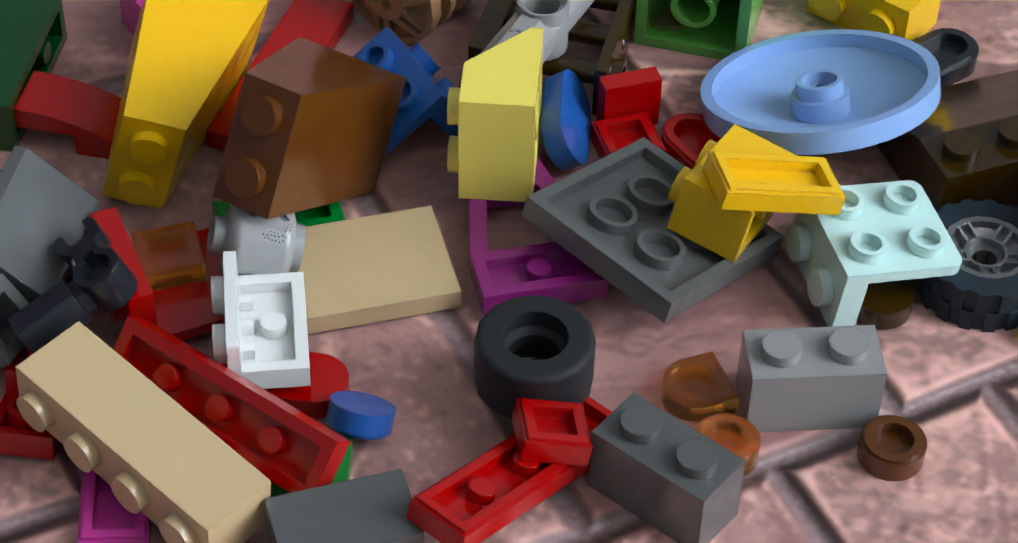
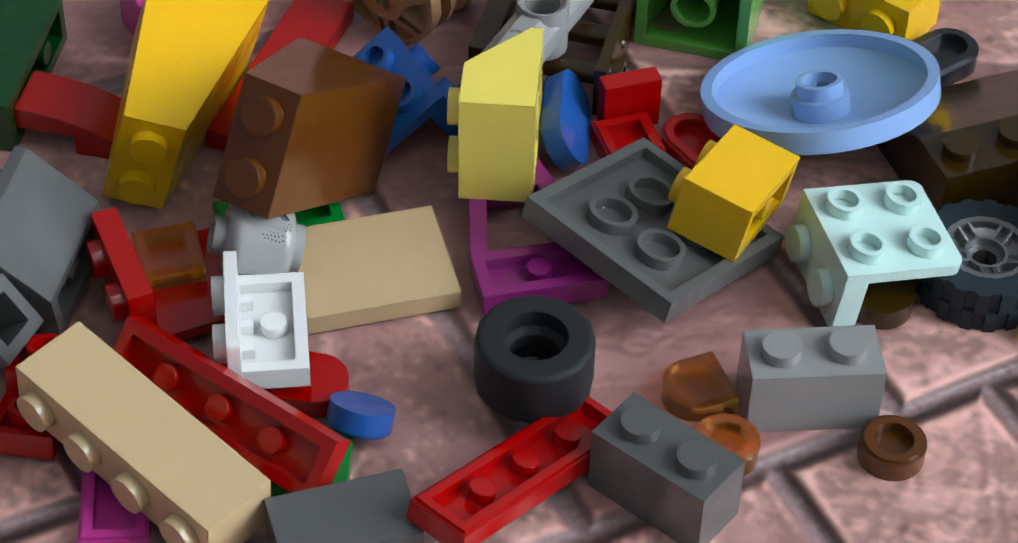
black bar [8,216,138,354] -> none
red tile [512,398,593,466] -> none
yellow tile [703,151,846,215] -> none

